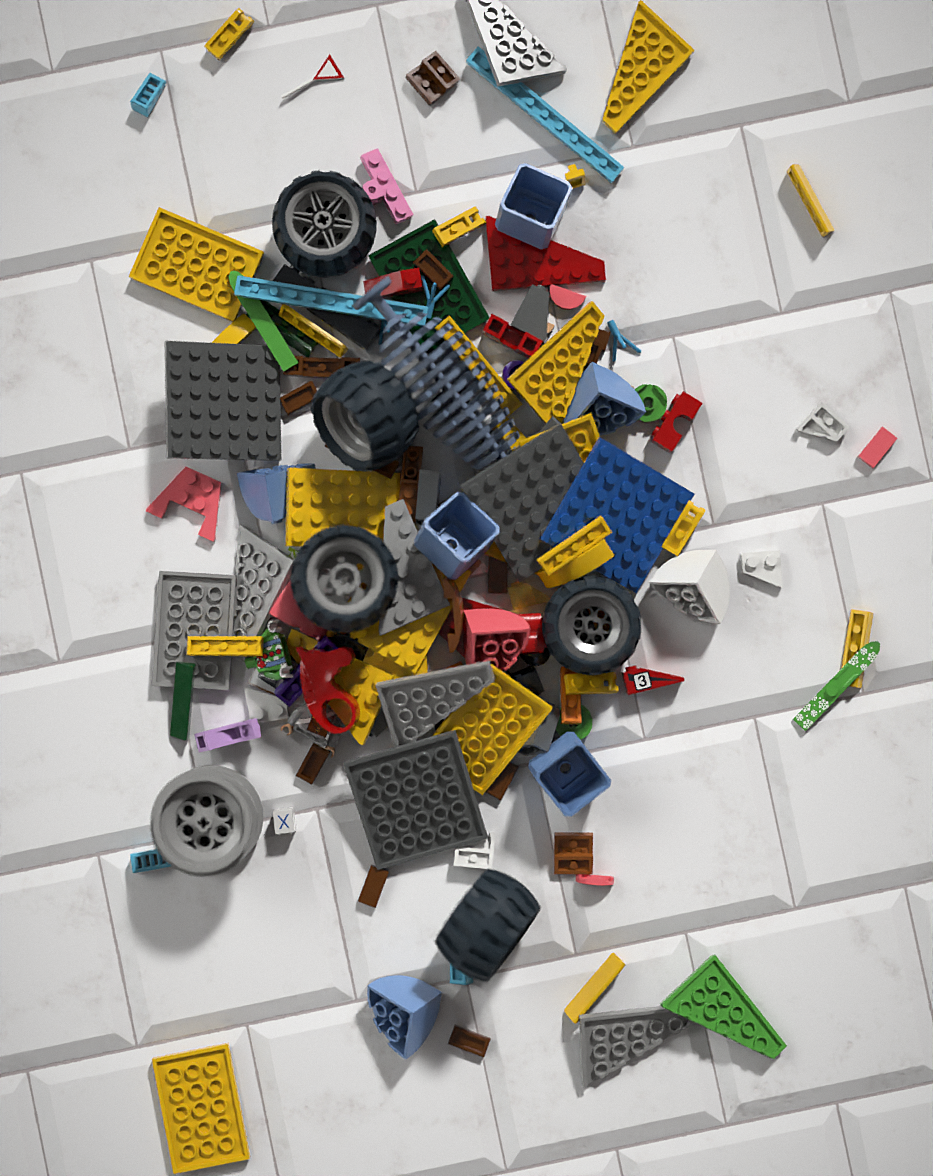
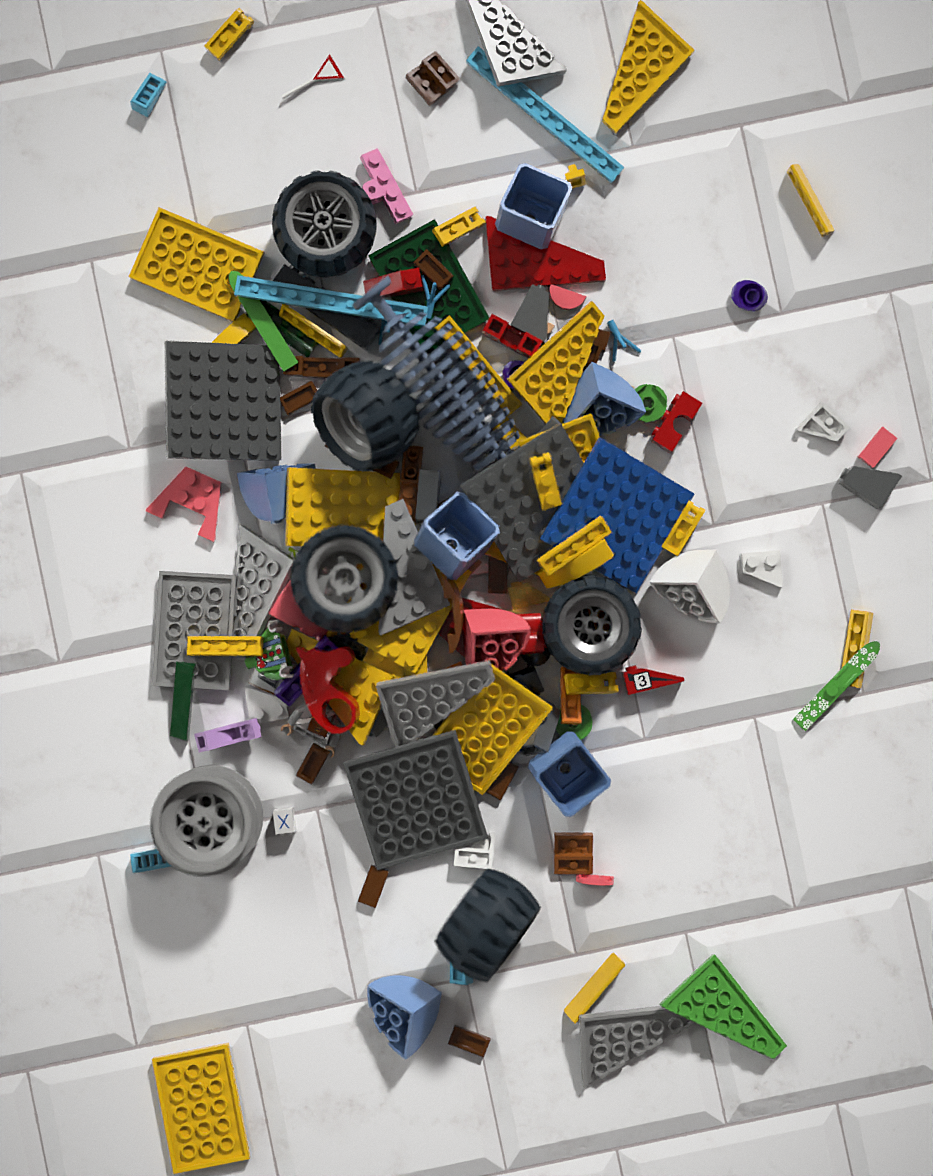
none -> yellow plate [529,452,562,510]
none -> dark purple hat [731,280,768,311]
none -> dark grey slope [838,466,902,509]

